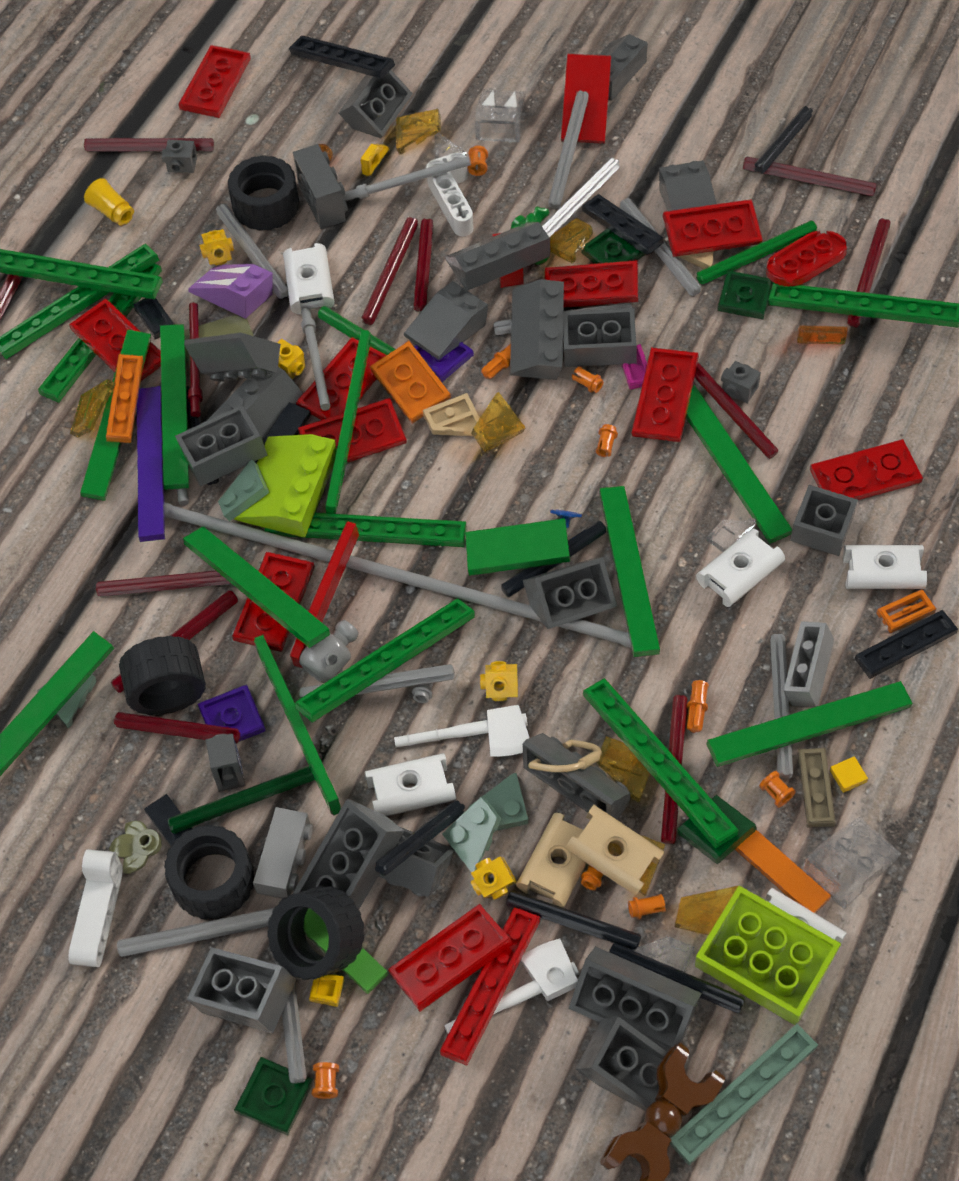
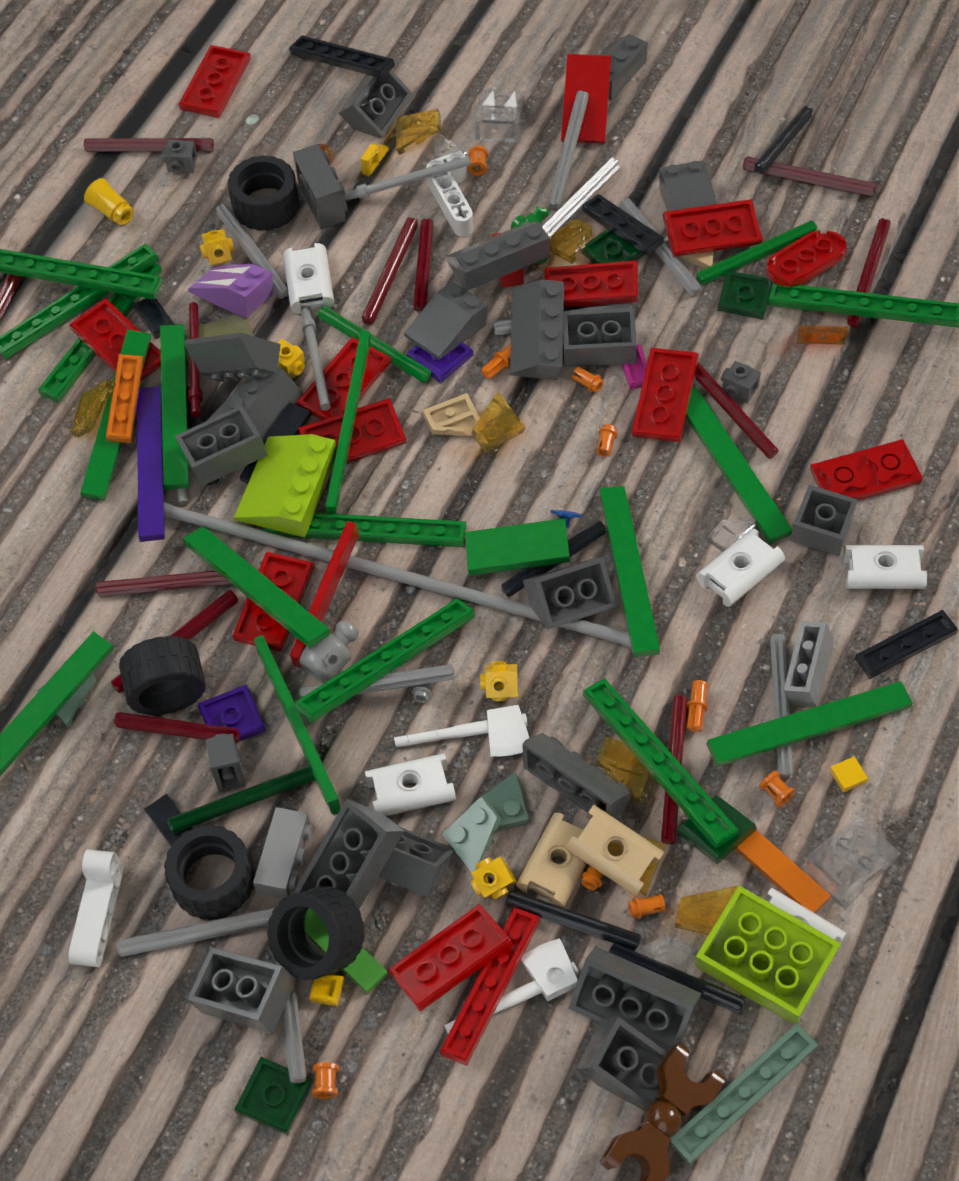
olive plate [109,821,162,874] -> none
sand green wing [218,460,269,522] -> none
orange tile [370,341,451,424] -> none
black axle [375,800,465,876] -> none
tan piece [528,740,602,772] -> none
dark tan tile [797,748,836,828] -> none
orange tile [877,589,936,634] -> none

